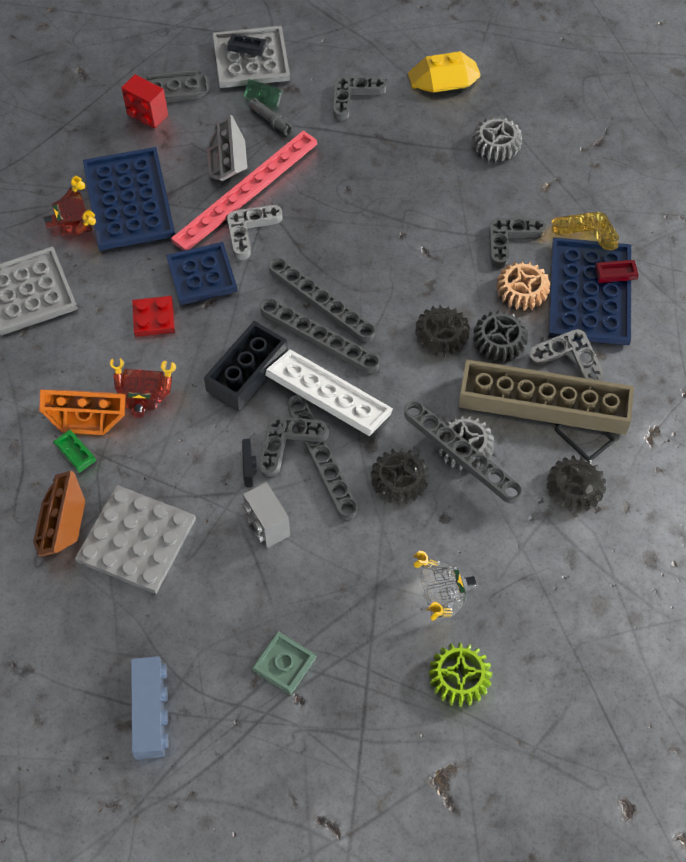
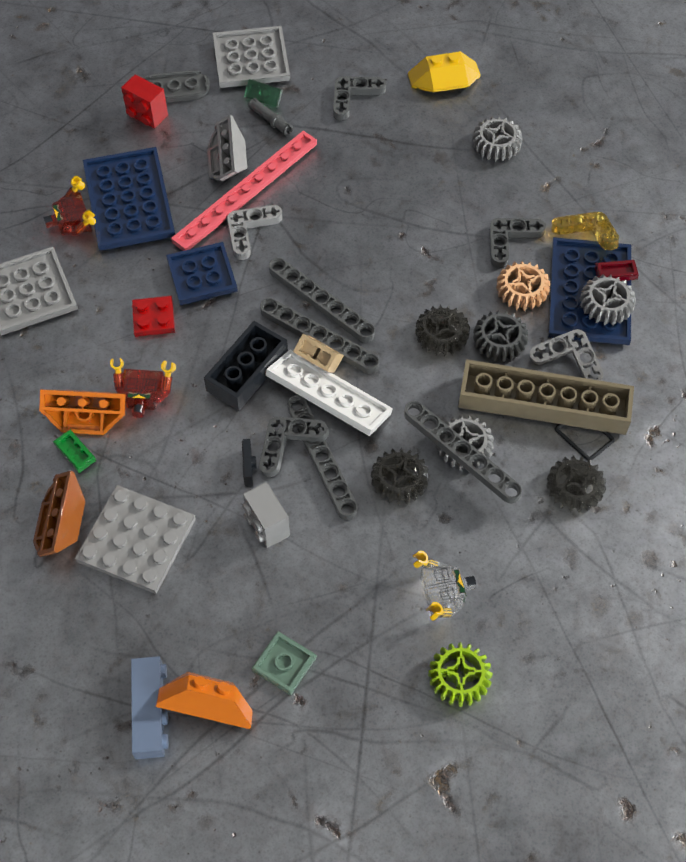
black plate [227,34,266,57] -> none
none -> orange wedge [156,672,252,729]
none -> tan brick [293,334,344,373]
none -> light grey gear [580,274,636,325]

